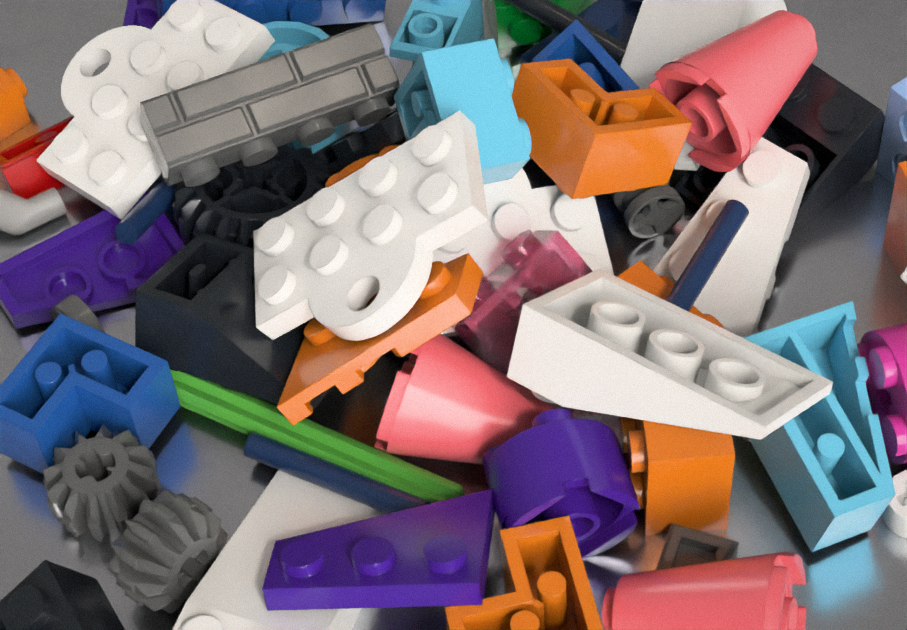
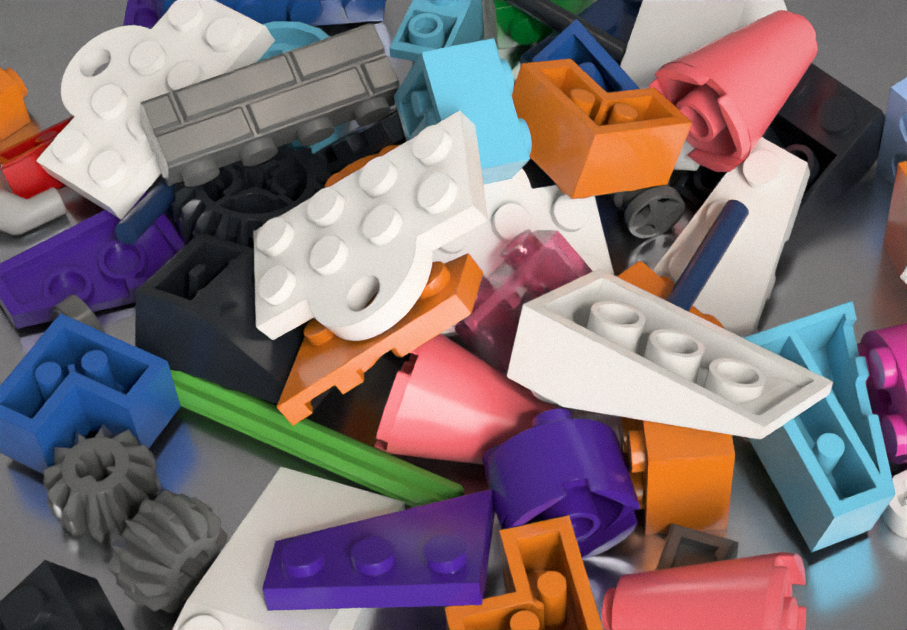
dark blue bar [244,432,431,514] -> none

